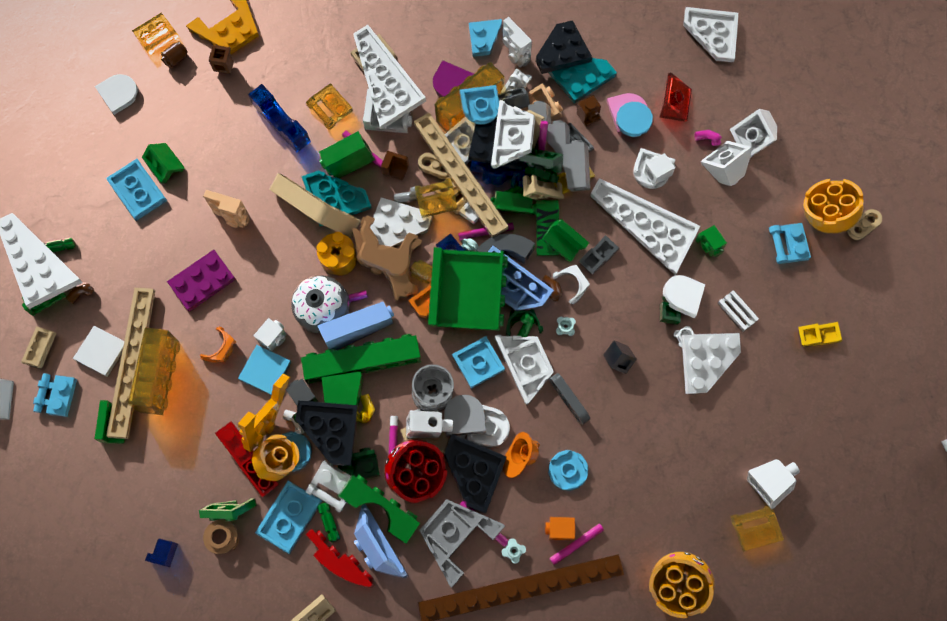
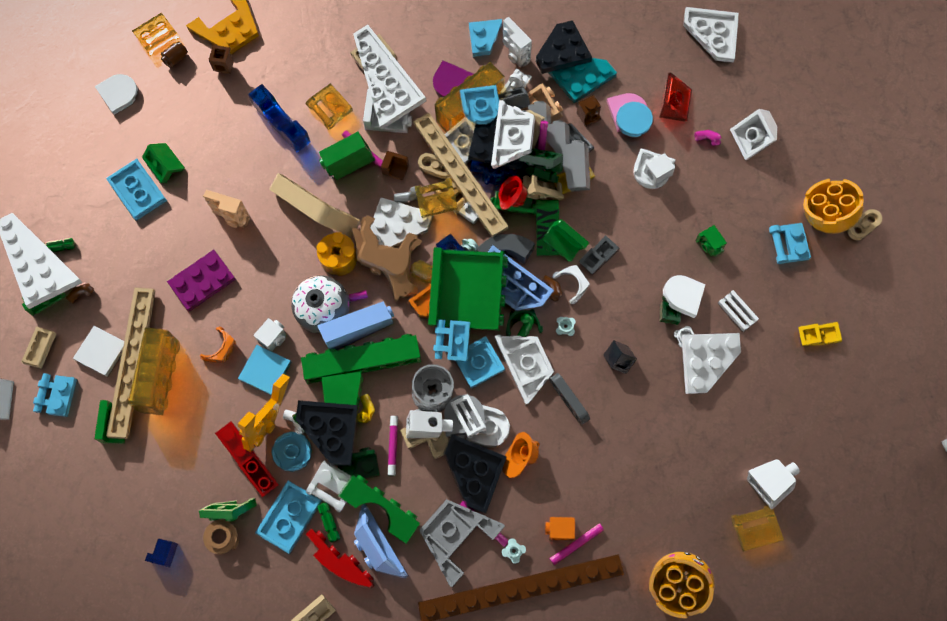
light orange brick [252,435,299,481] -> none
dark grey brick [286,379,318,405] -> none
teal plate [301,170,372,226] -> none
red cylinder [385,439,447,503] -> none
dark pink bar [458,222,514,240] -> none
medium azure tile [548,450,589,491] -> none
white wing [590,178,700,275] -> none
white slope [701,141,752,186] -> none
none -> medium azure plate [433,320,471,361]
none -> white tile [450,394,487,439]
none -> red piece [498,176,528,210]

